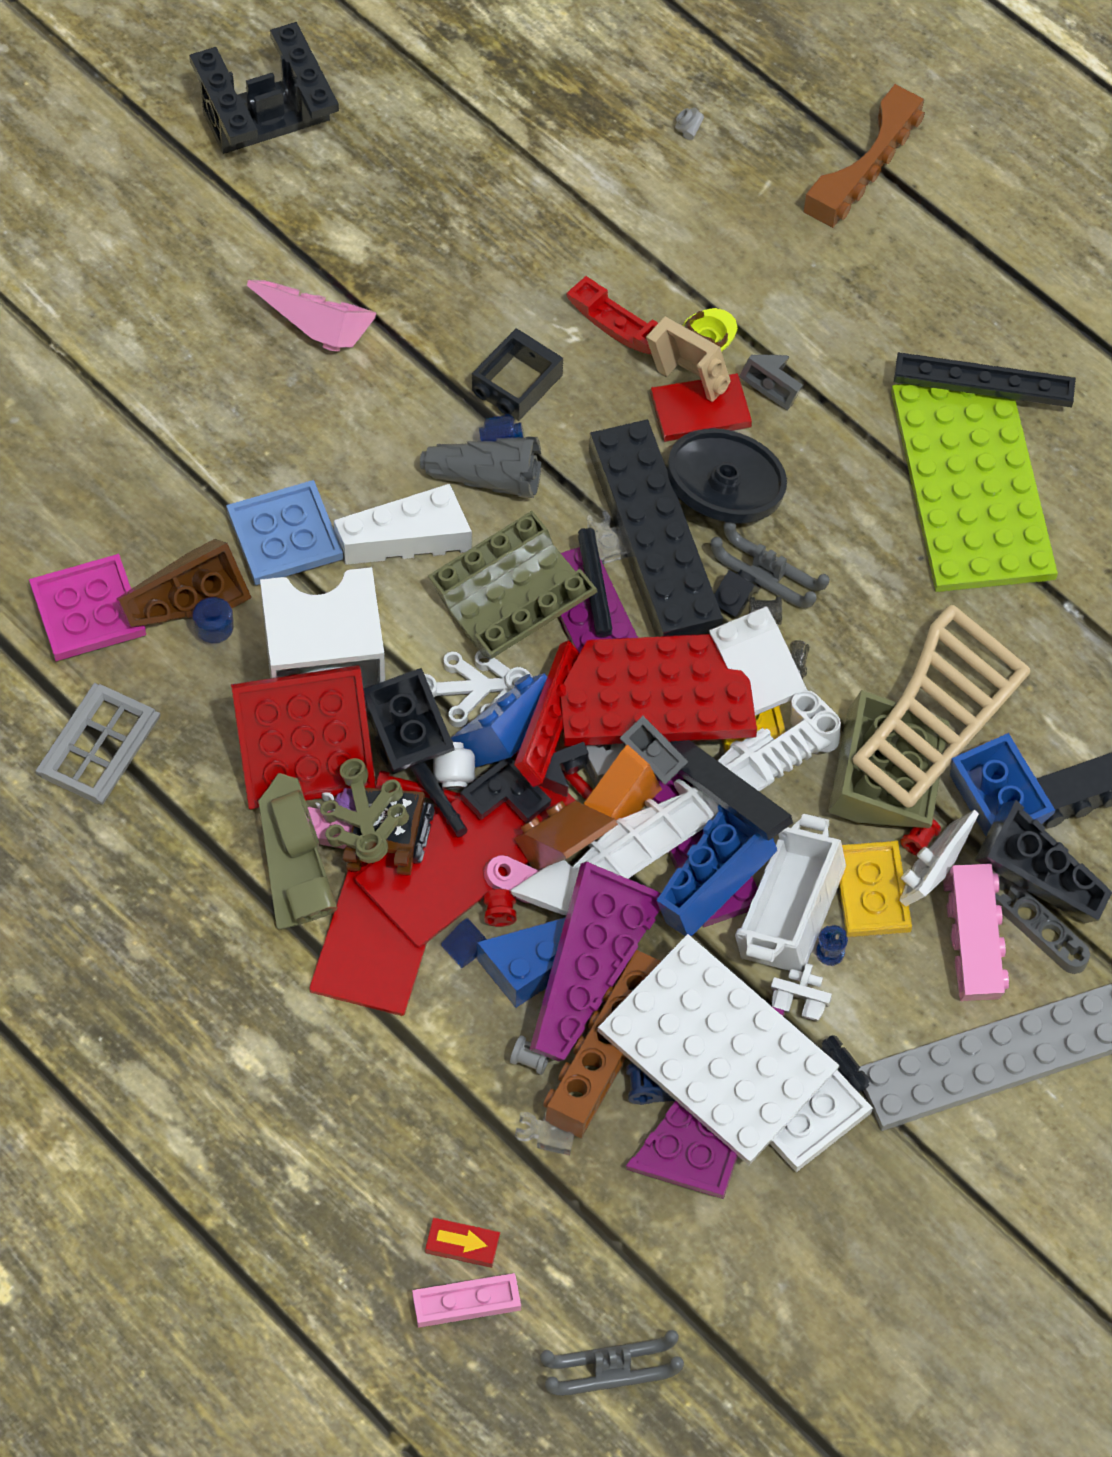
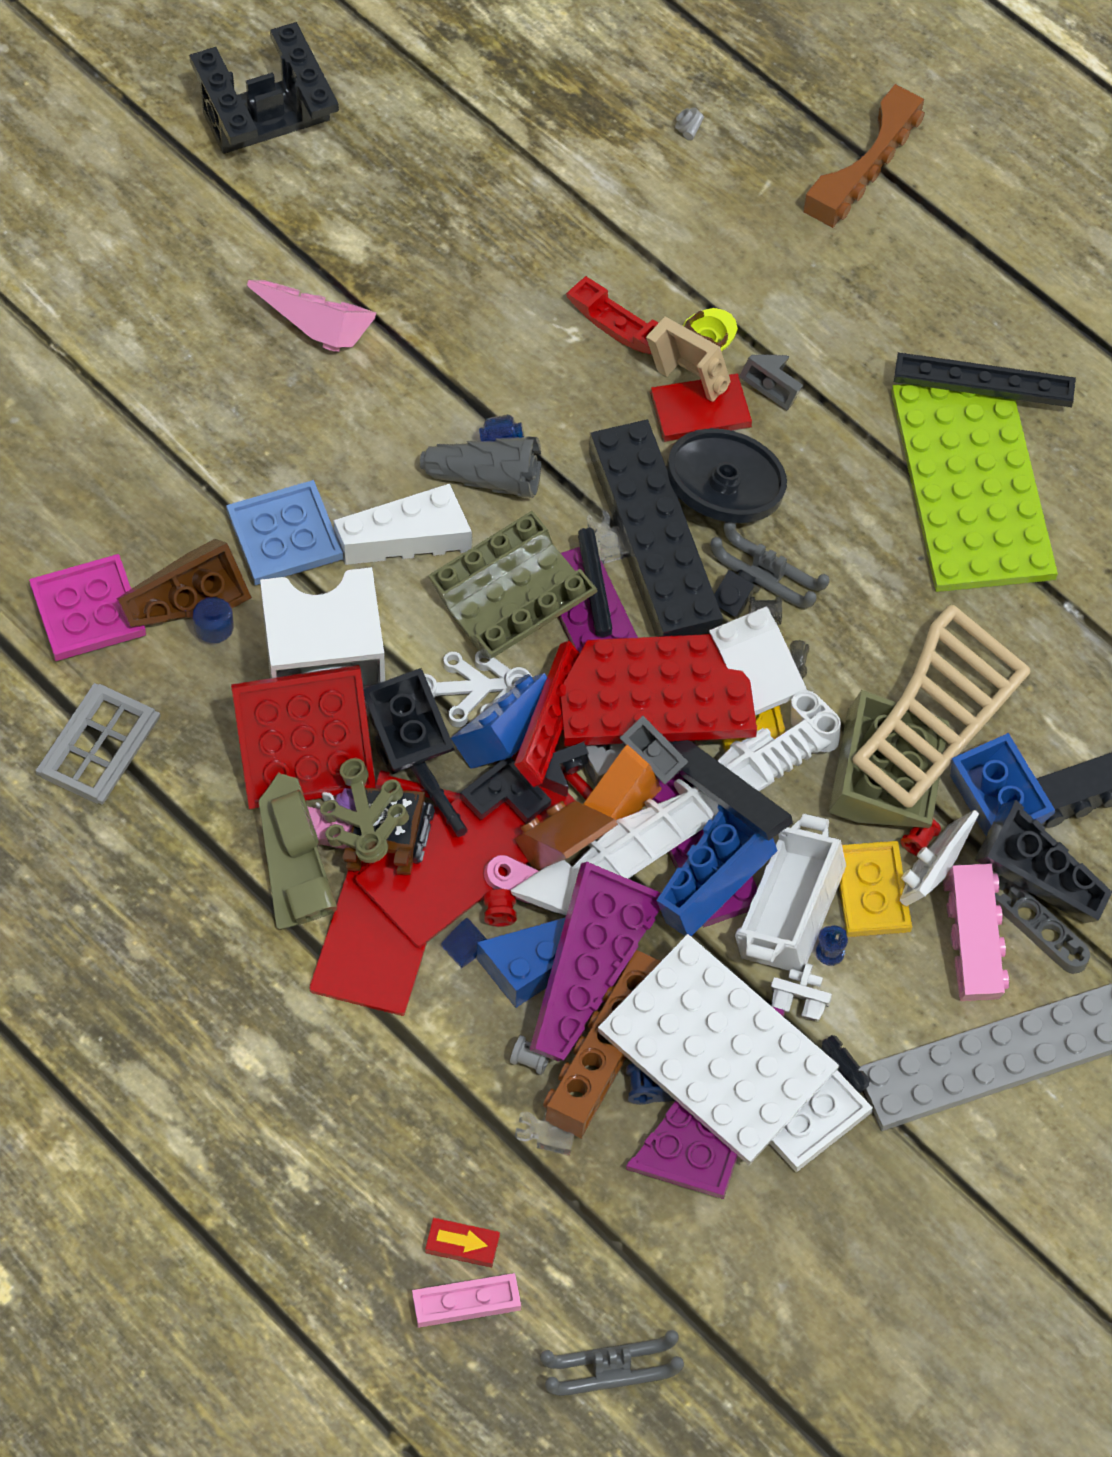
white head [433,742,475,790] -> none
black window [472,328,563,421] -> none

